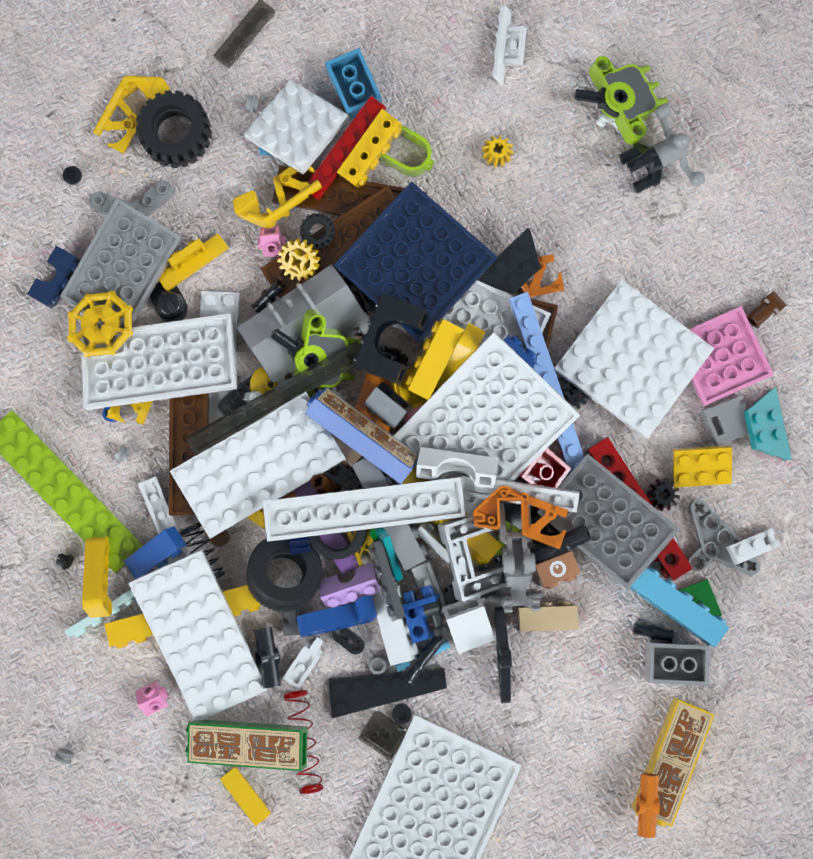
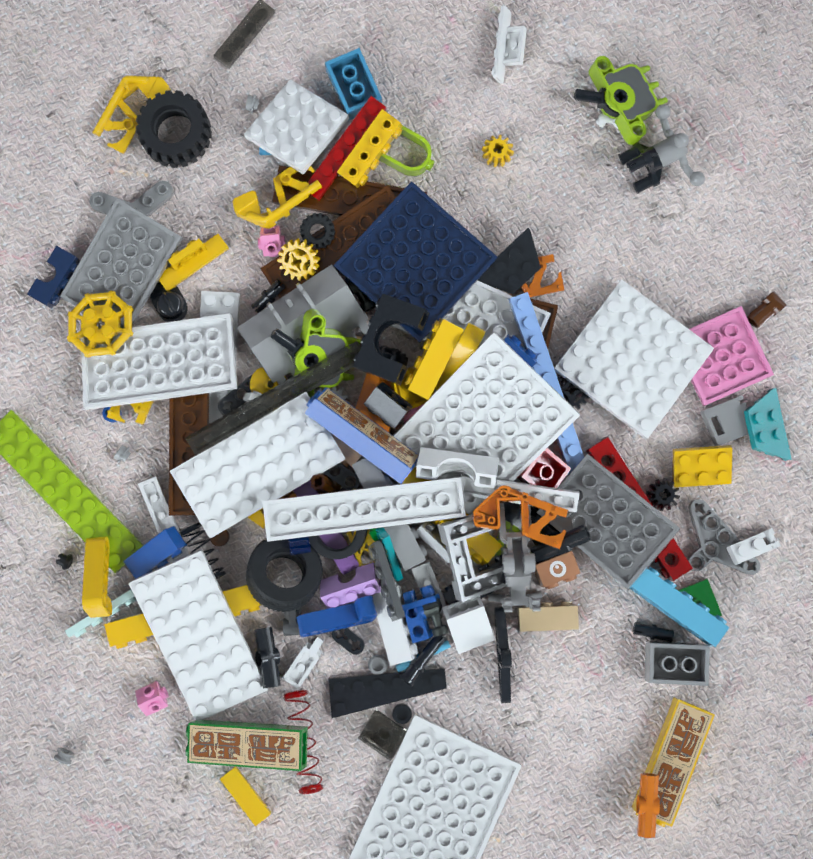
black plate [63,166,82,185] -> none

